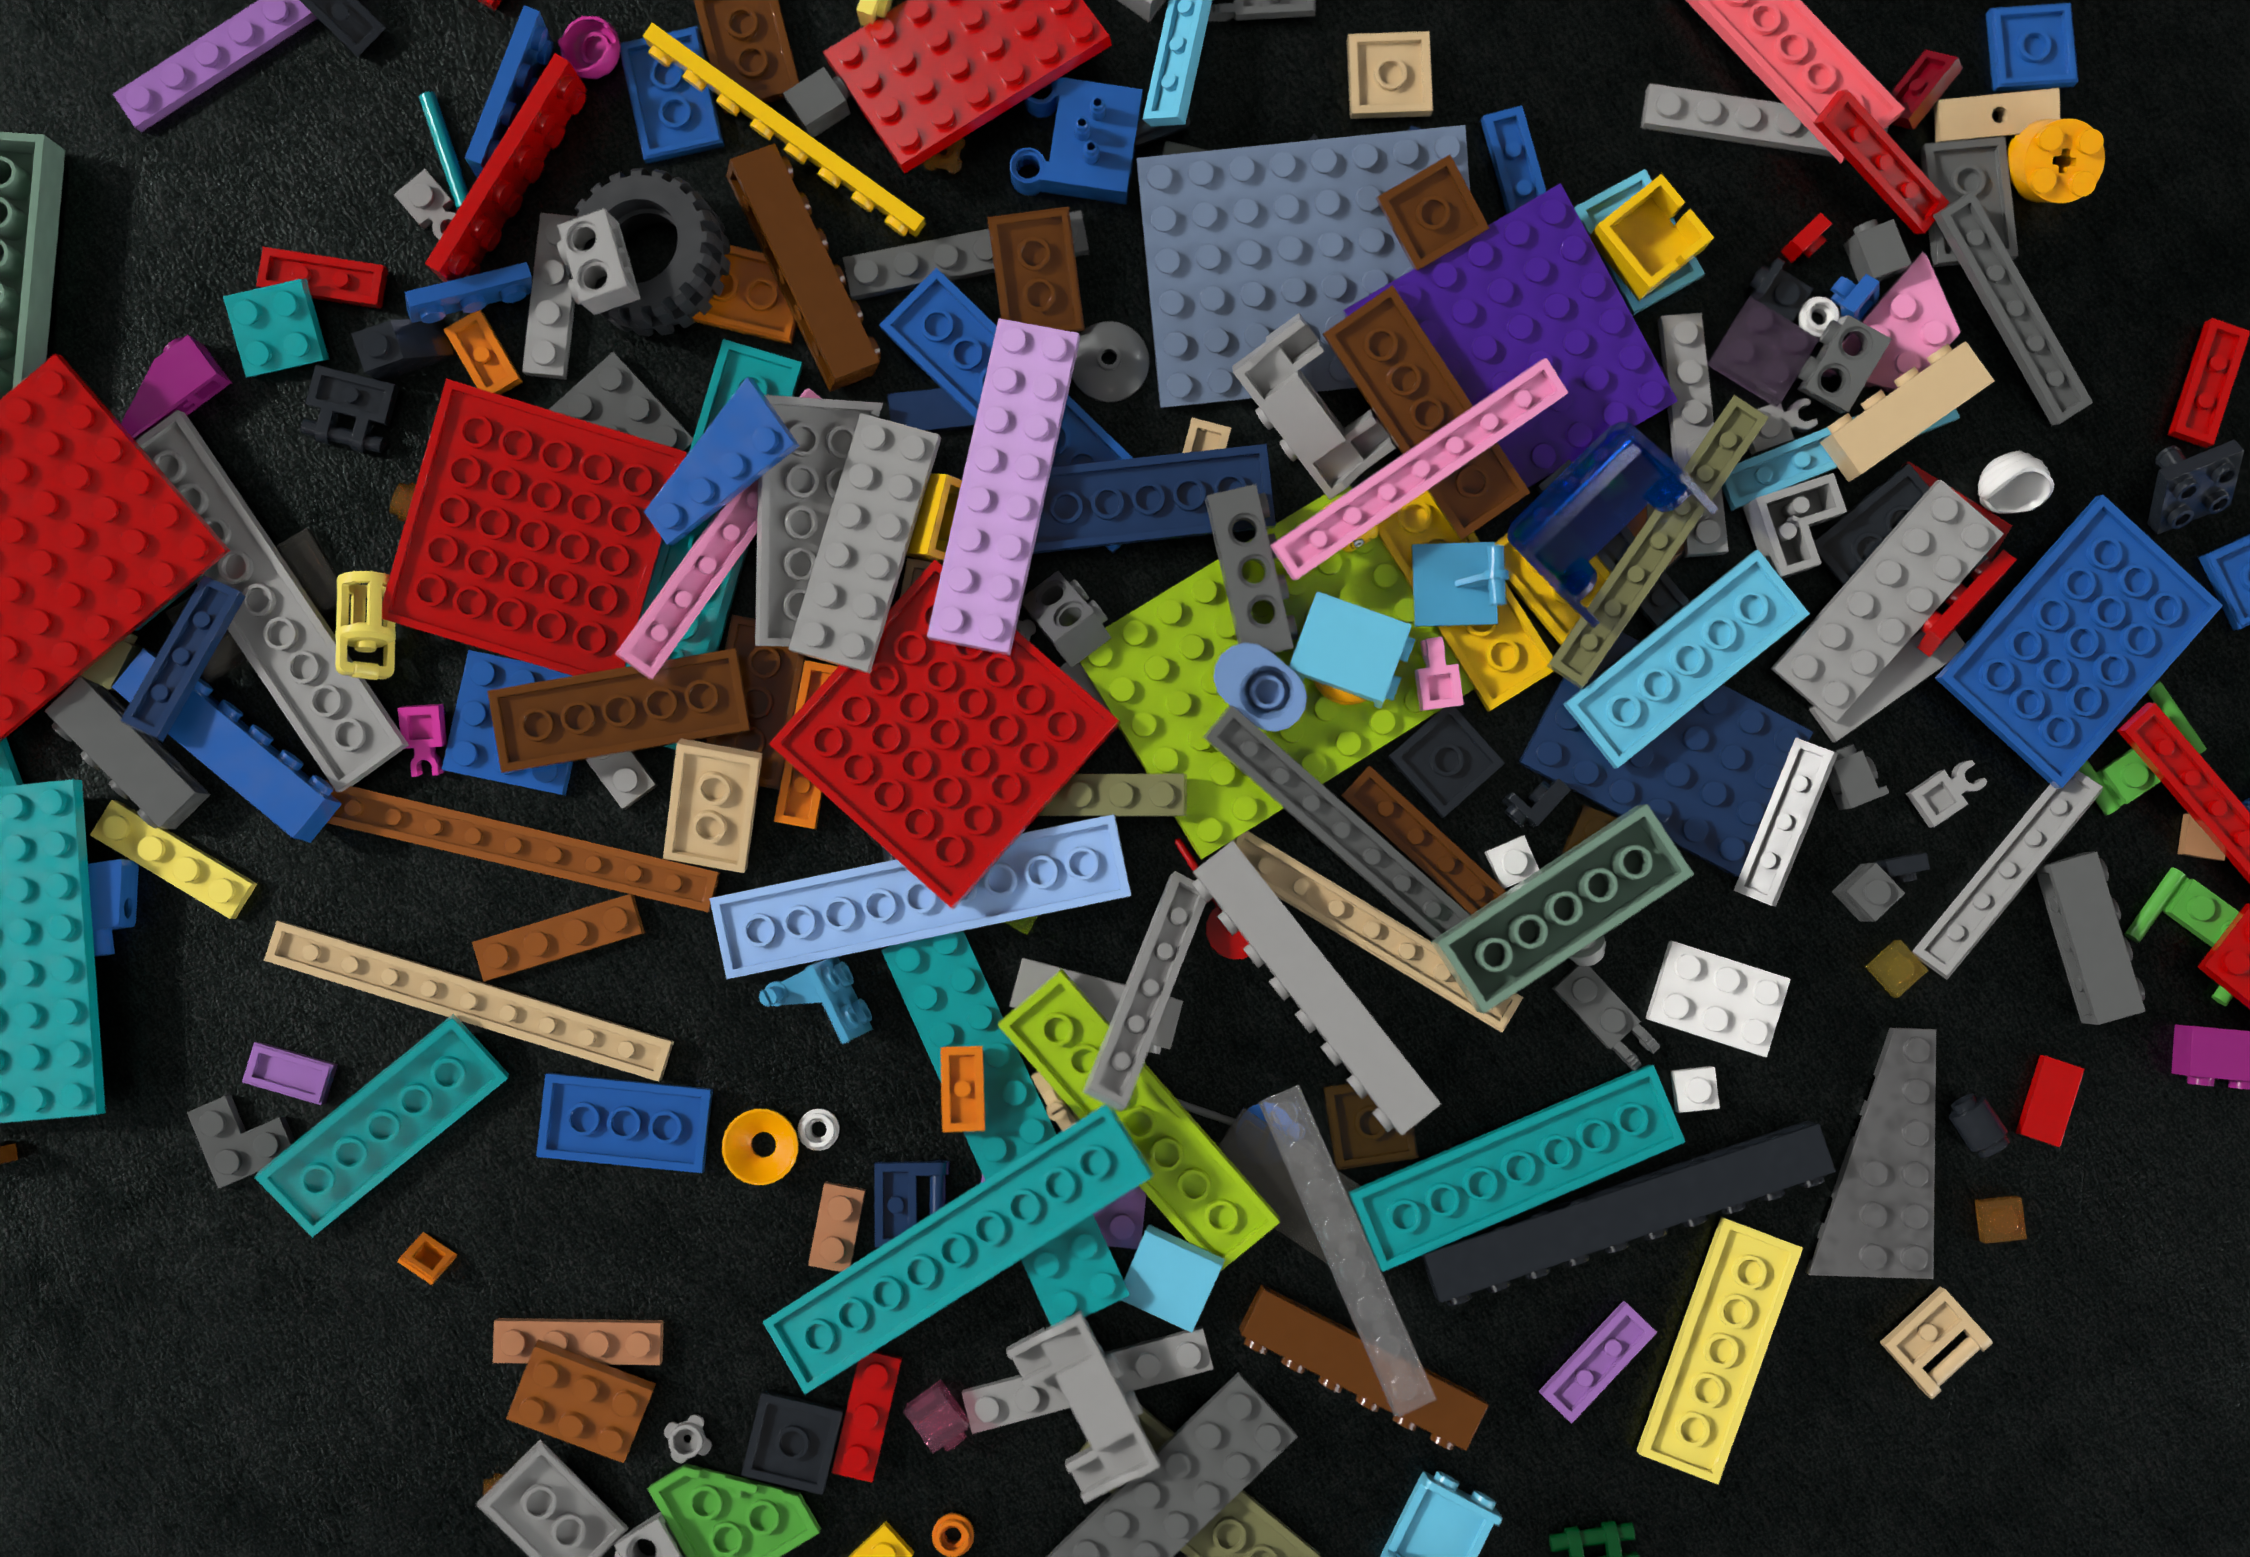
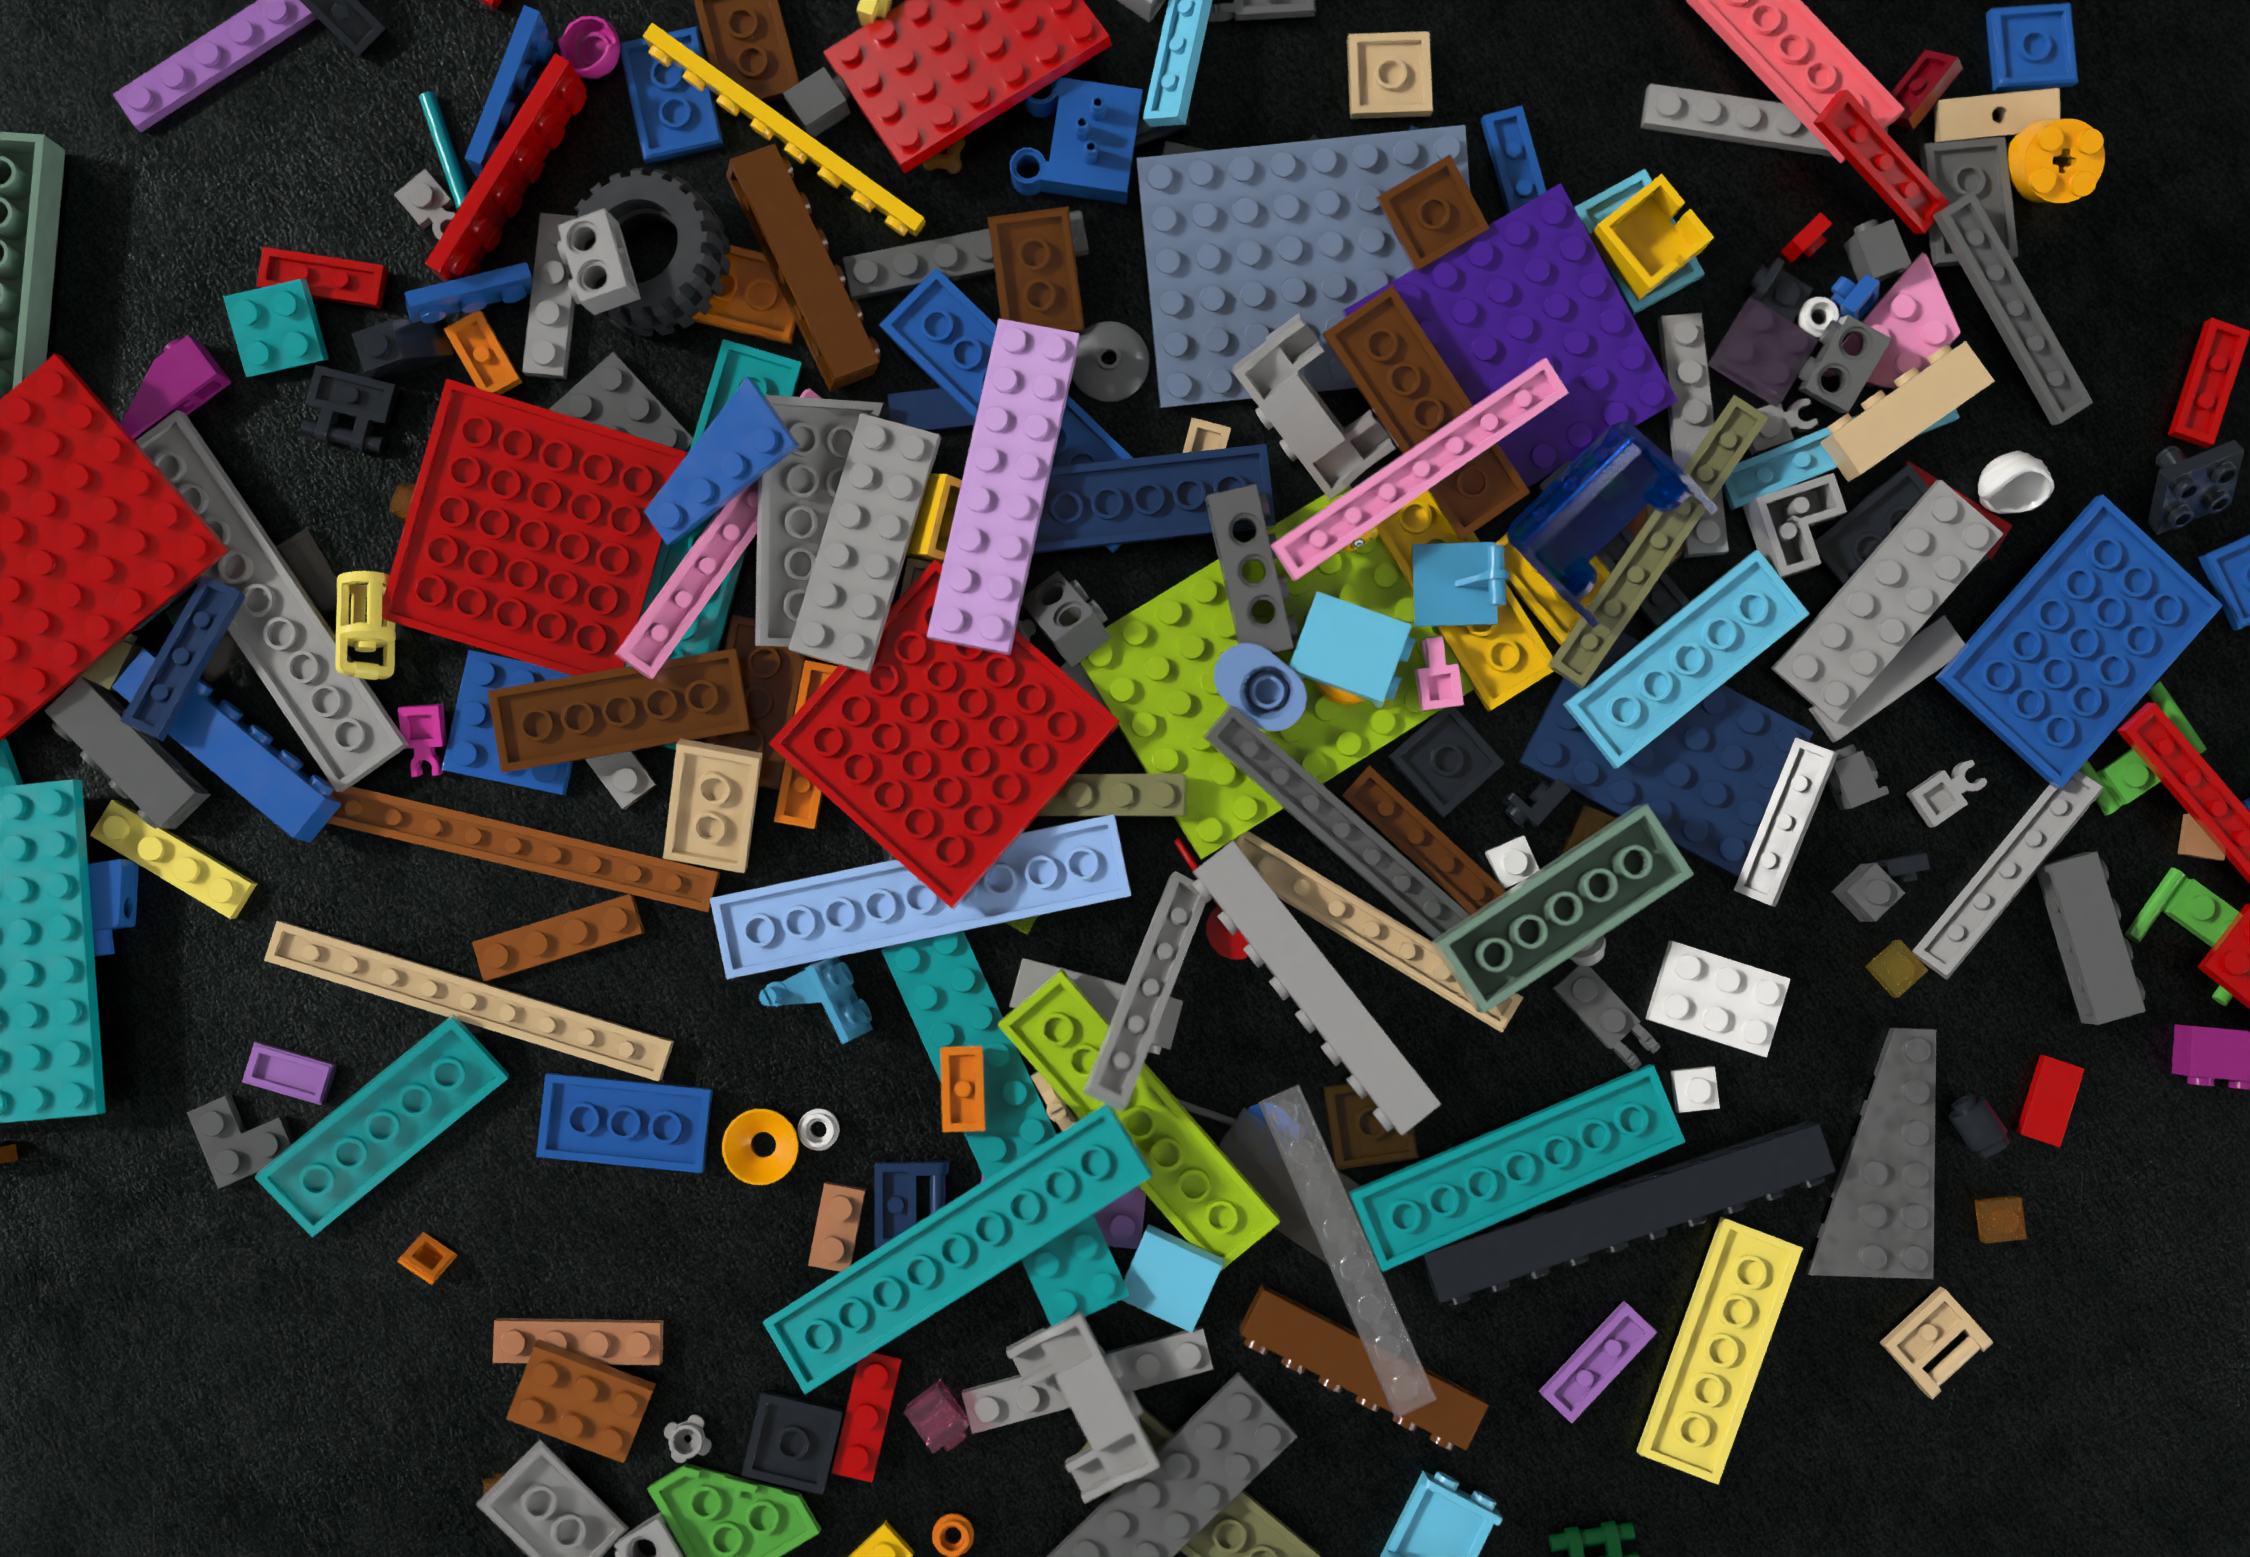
red plate [1917,549,2017,657] -> none

